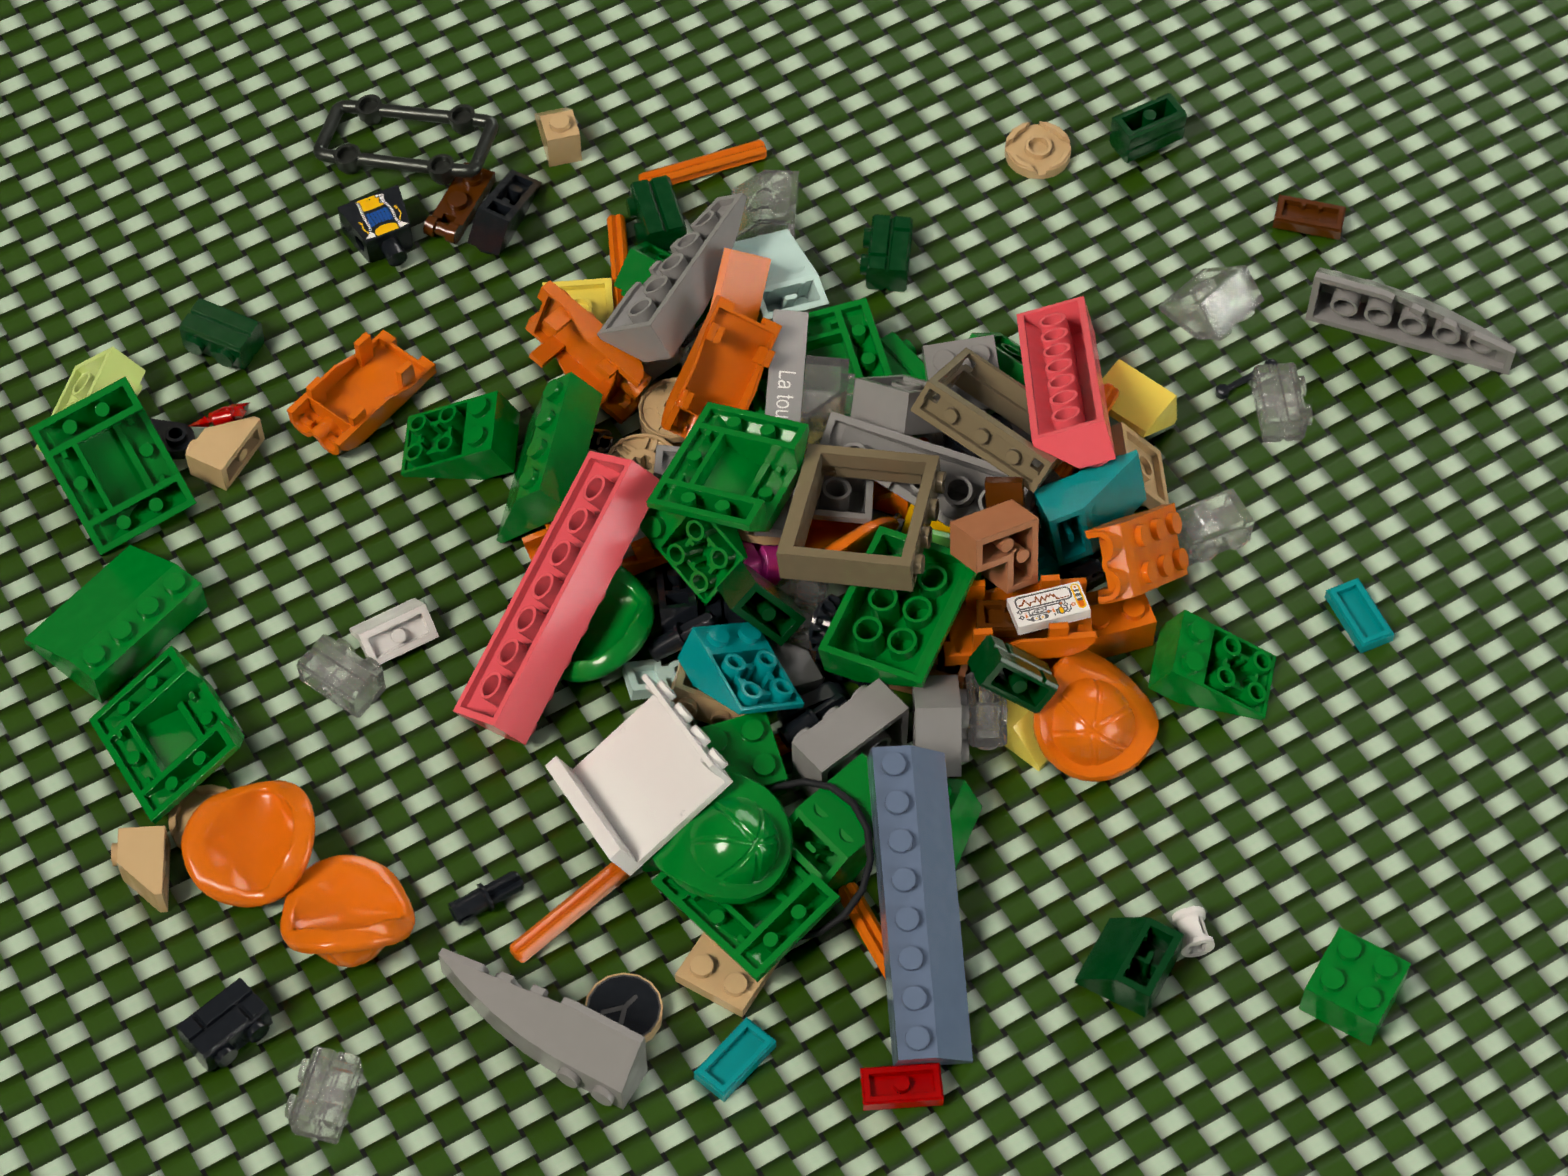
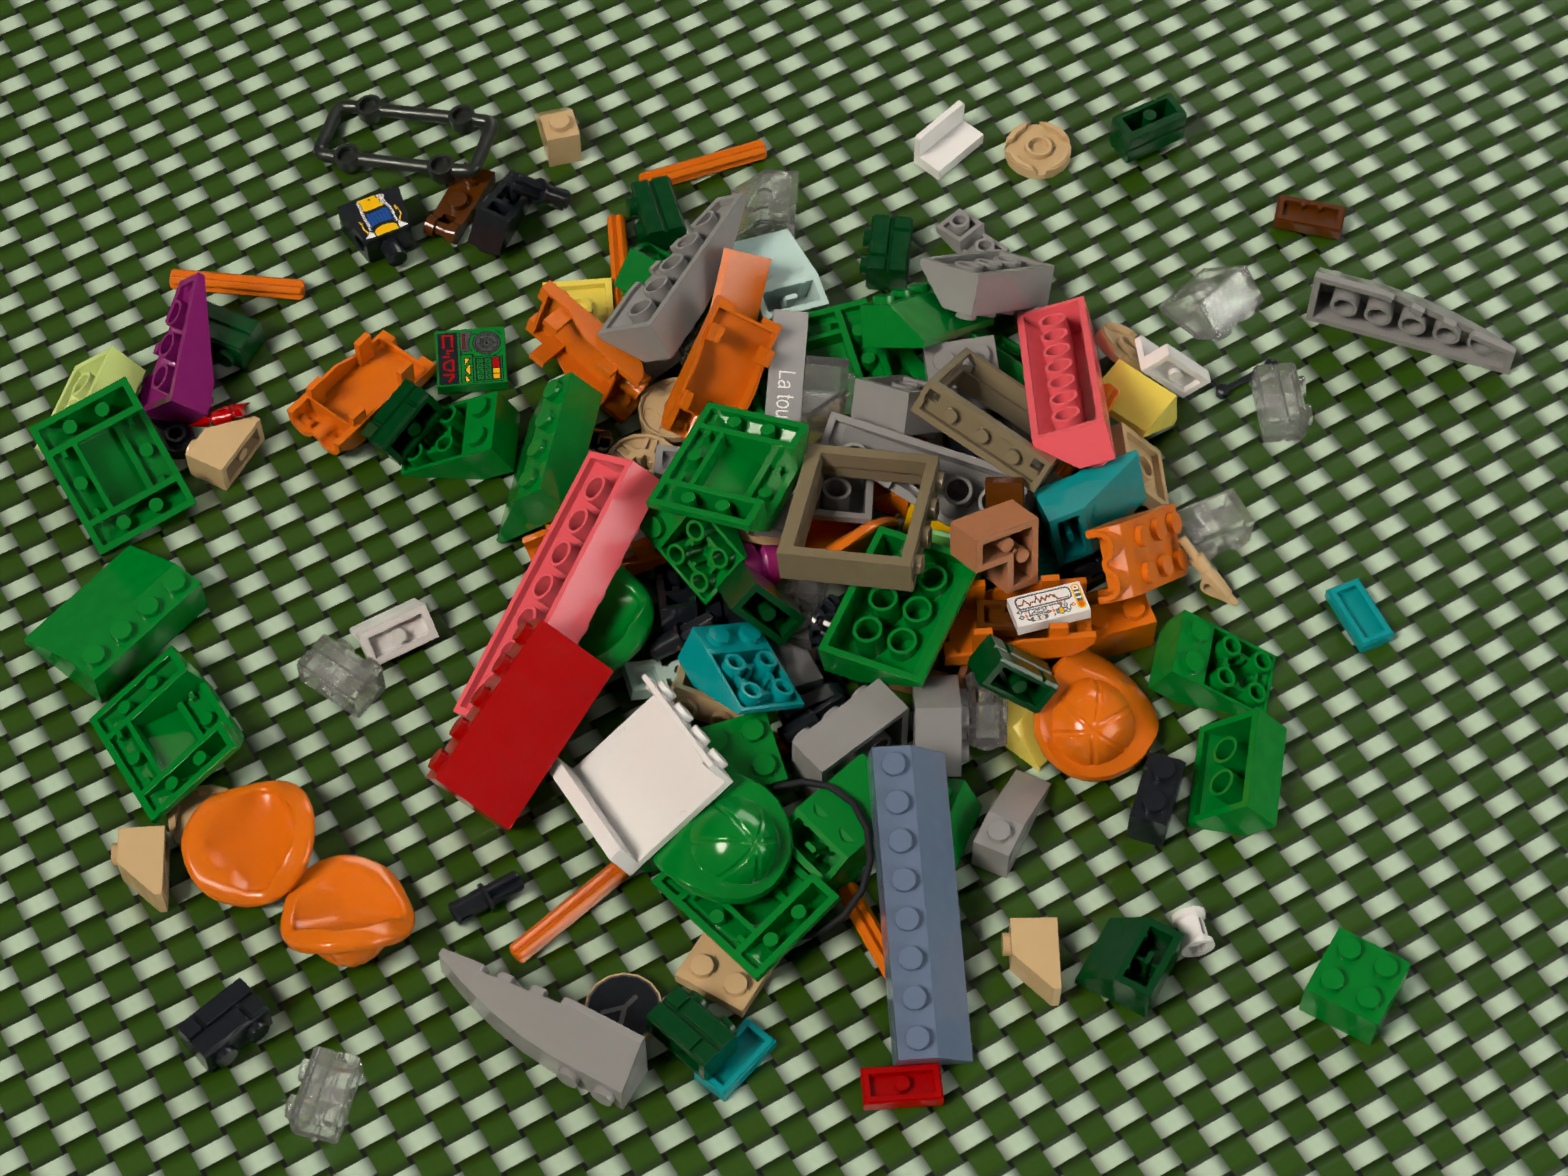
none -> magenta wedge [138,272,214,424]
none -> orange axle [169,269,306,300]
none -> dark green brick [360,379,446,466]
none -> red brick [426,619,613,830]
none -> tile [435,326,508,395]
none -> black axle [507,173,571,211]
none -> dark green brick [646,985,738,1081]
none -> green slope [859,279,994,348]
none -> white panel [914,100,984,180]
none -> light grey slope [920,249,1055,321]
none -> light grey slope [936,208,1010,254]
none -> light grey slope [971,769,1051,878]
none -> tan slope [1001,917,1062,1006]
none -> tan tile [1095,322,1148,376]
none -> black brick [1126,752,1186,846]
none -> white panel [1135,335,1211,398]
none -> tan hand [1178,535,1239,606]
none -> green slope [1187,708,1287,836]

